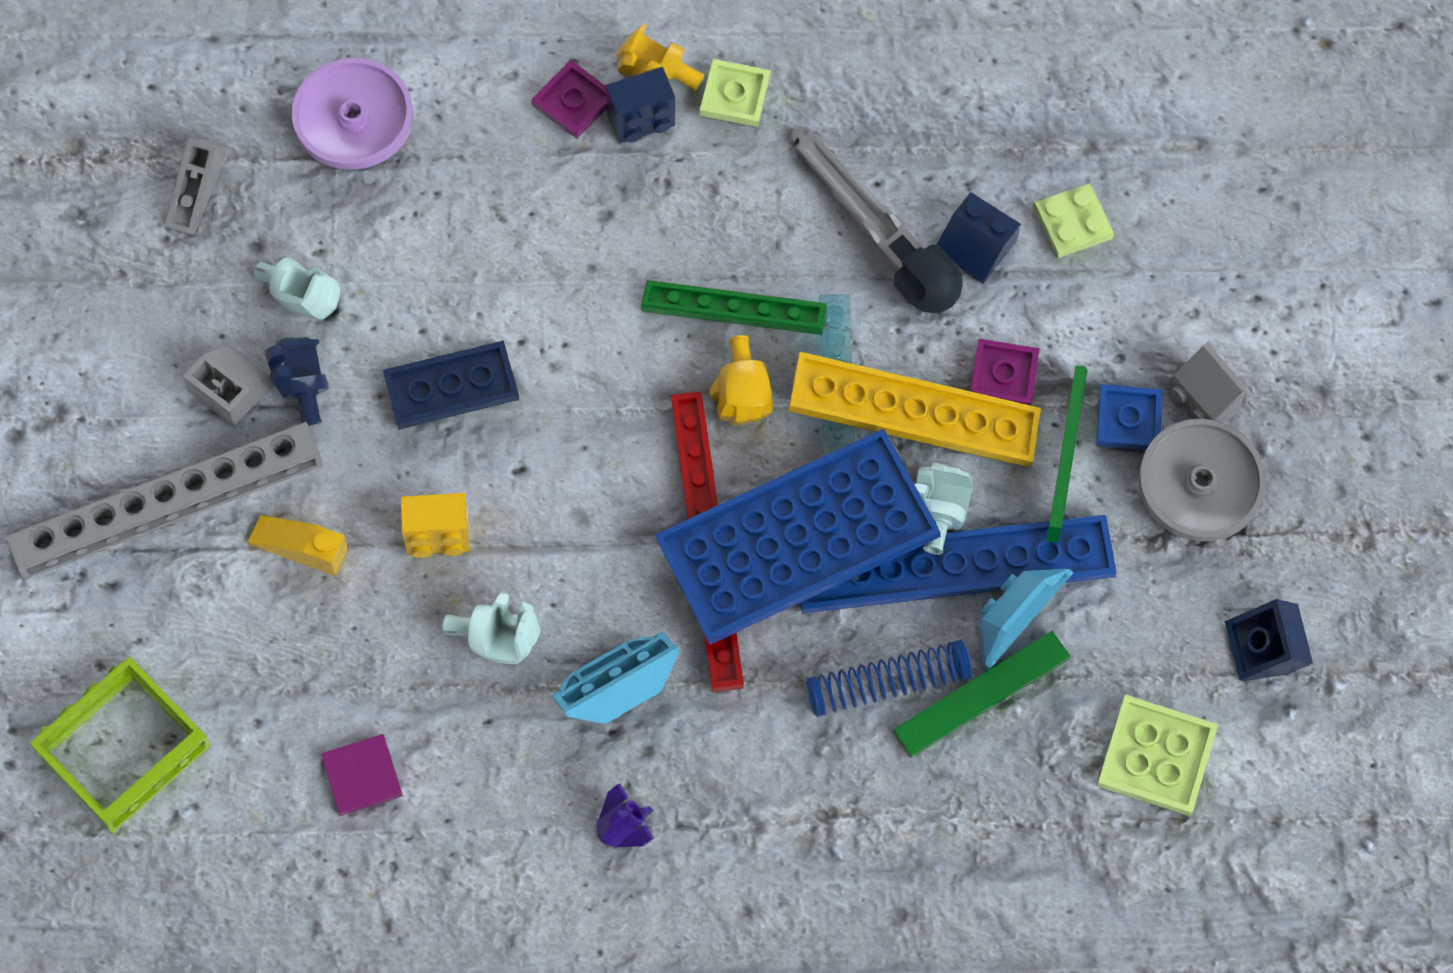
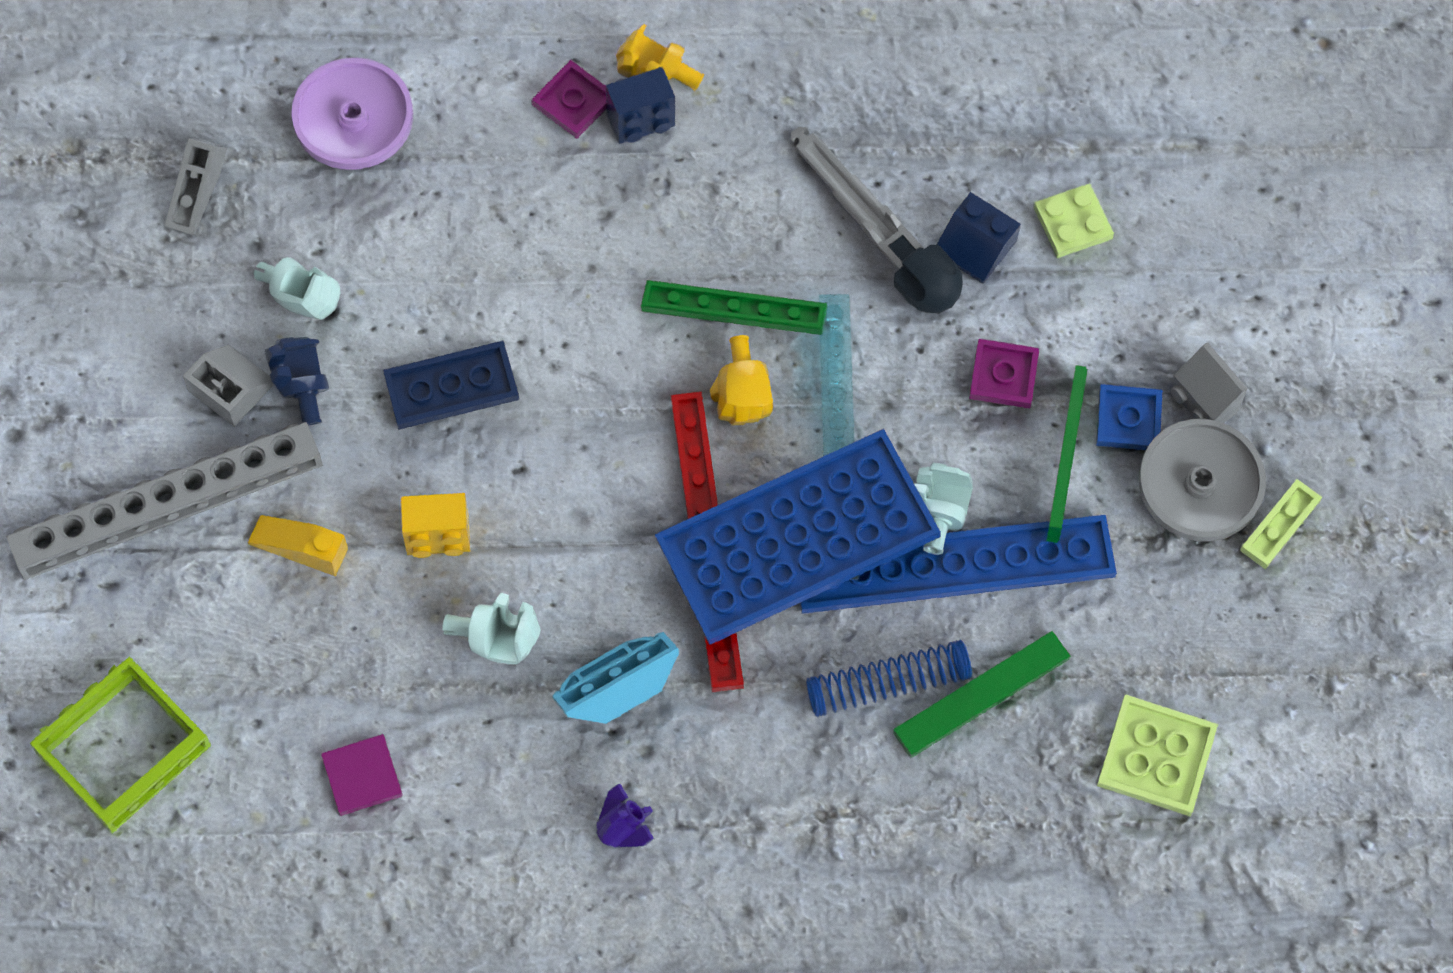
yellowish green plate [700,59,771,127] -> none
yellow plate [788,352,1041,468] -> none
medium azure wedge [978,569,1073,671] -> none
dark blue slope [1225,599,1313,682] -> none
none -> yellowish green plate [1240,479,1322,570]

